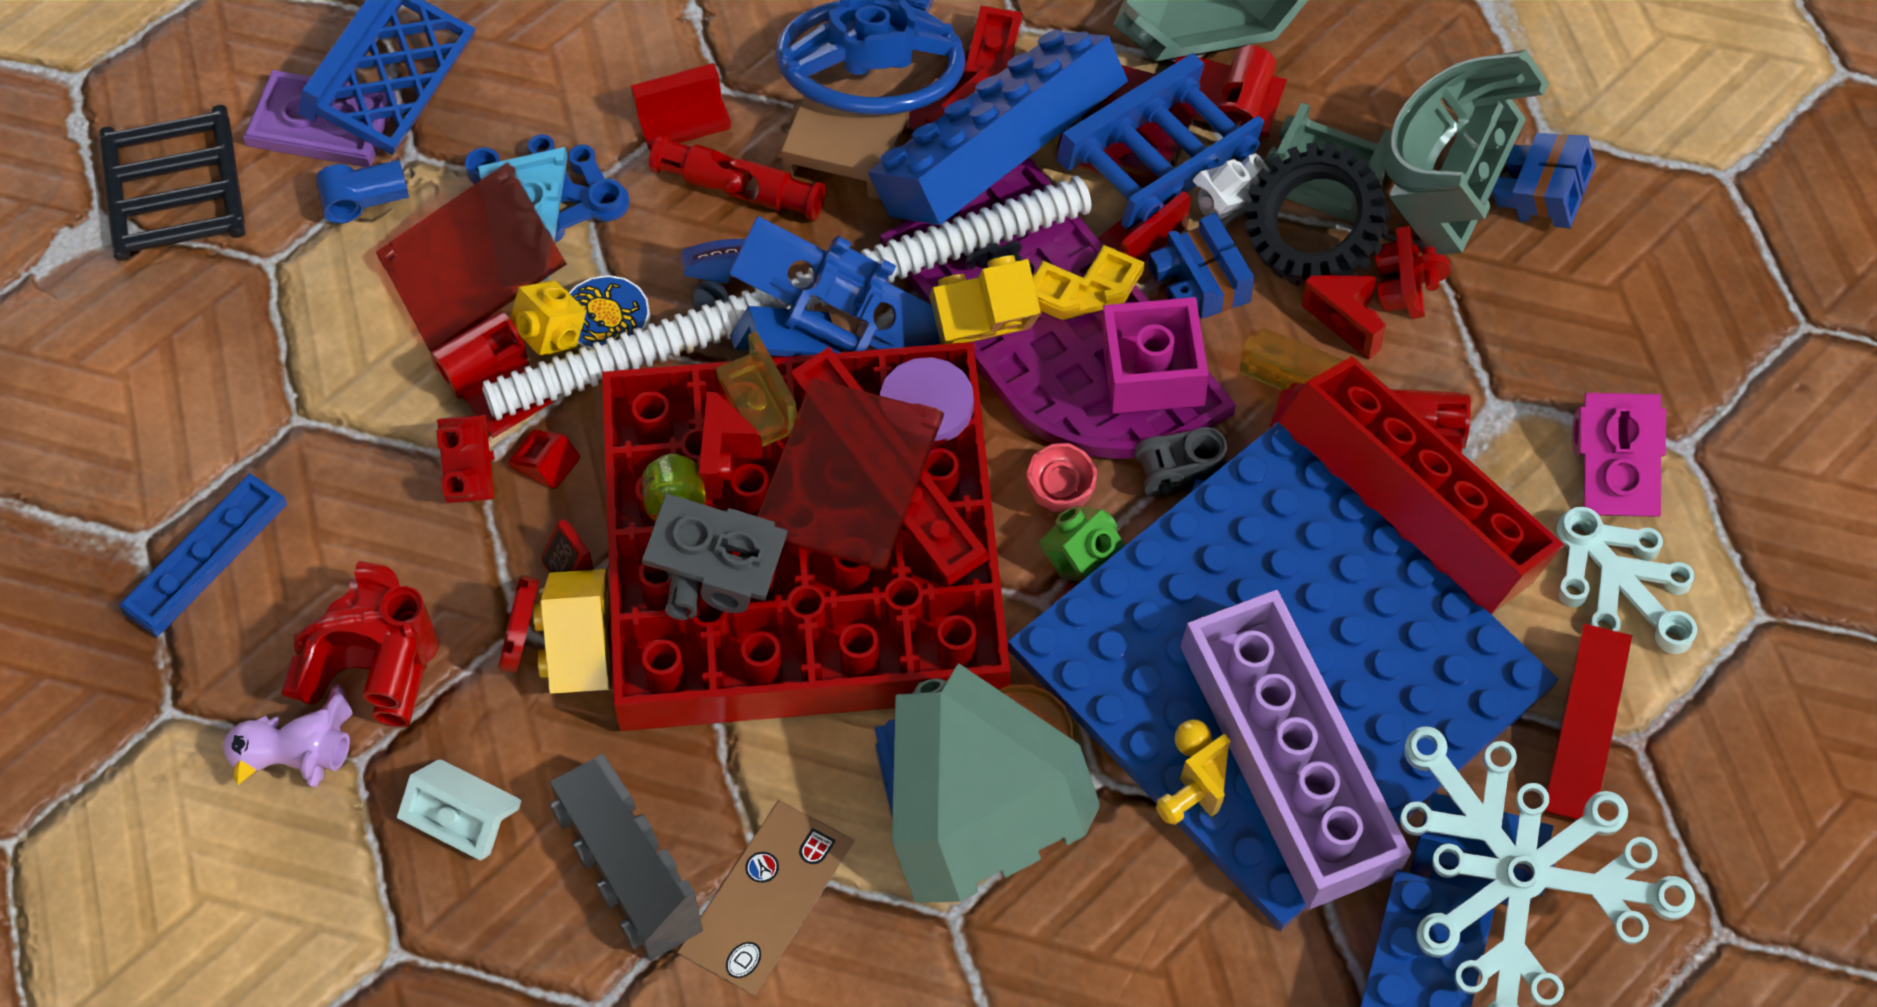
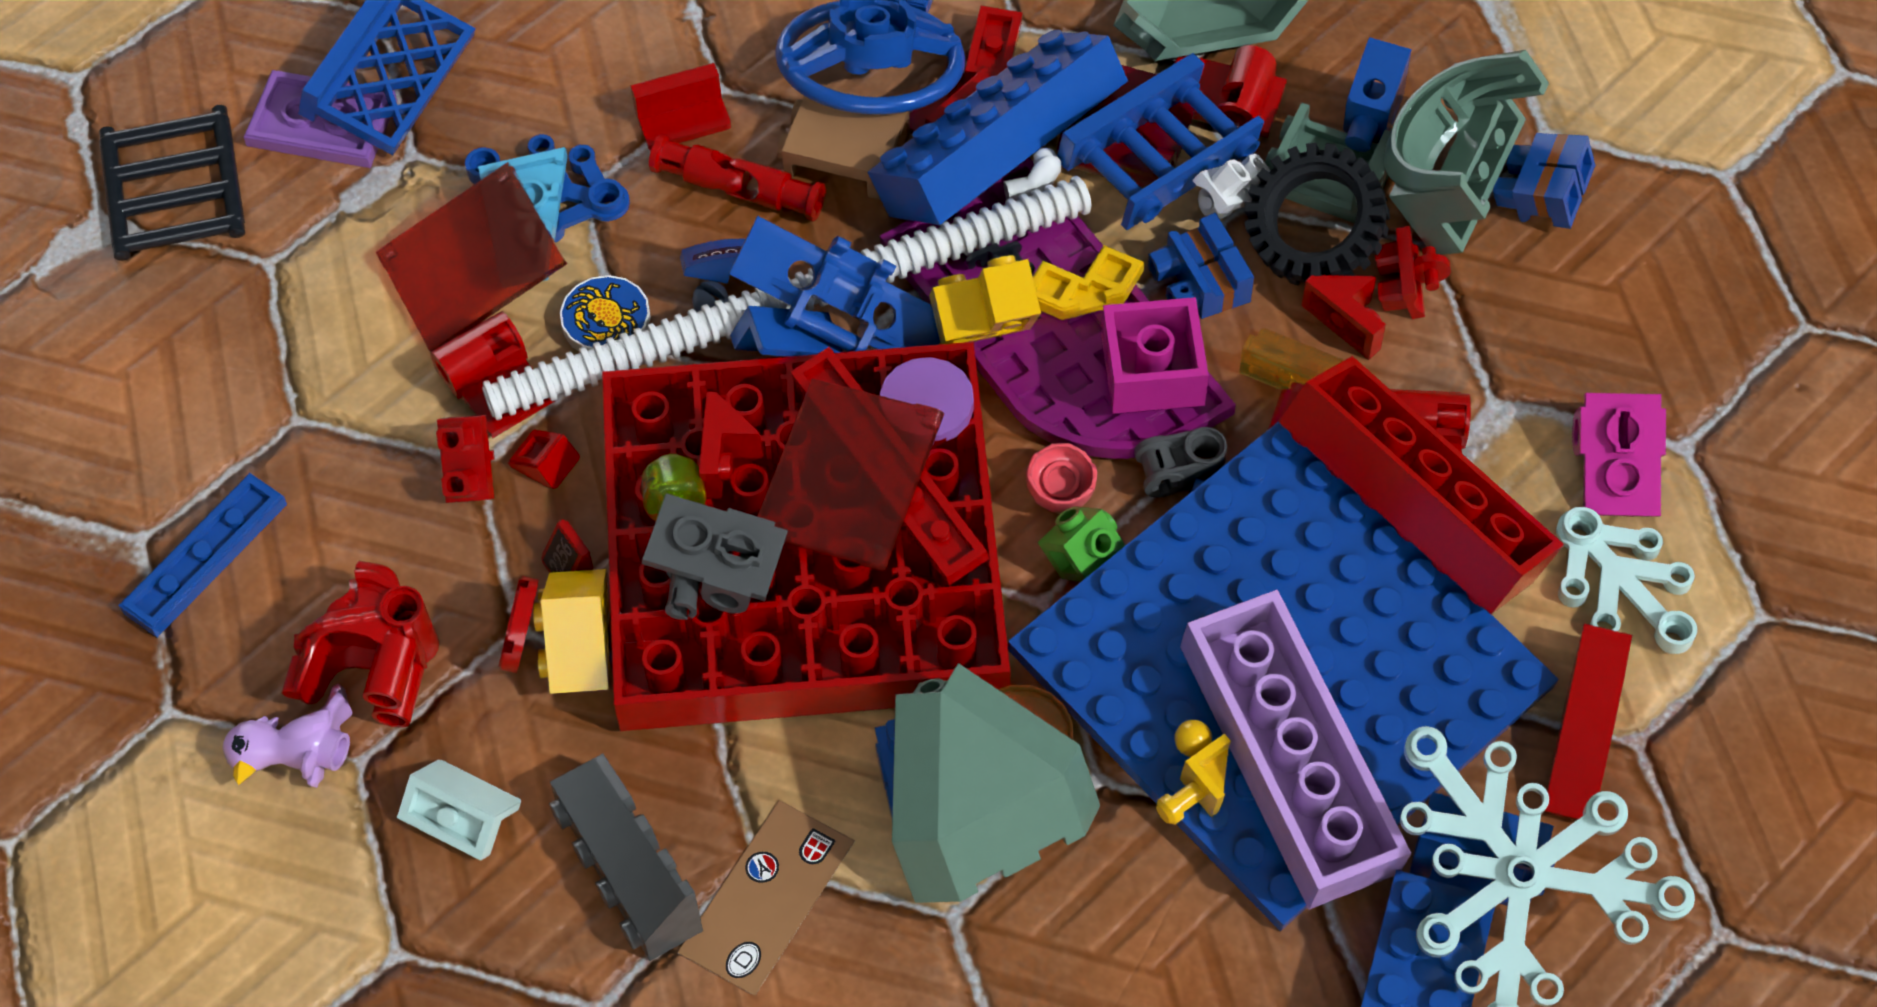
blue piece [316,159,409,224] -> none
yellow brick [510,280,586,355] -> none
clear yellow panel [716,331,799,447] -> none
red panel [1097,191,1191,262] -> none
none -> white arm [1003,148,1061,201]
none -> blue torso [1343,37,1412,152]

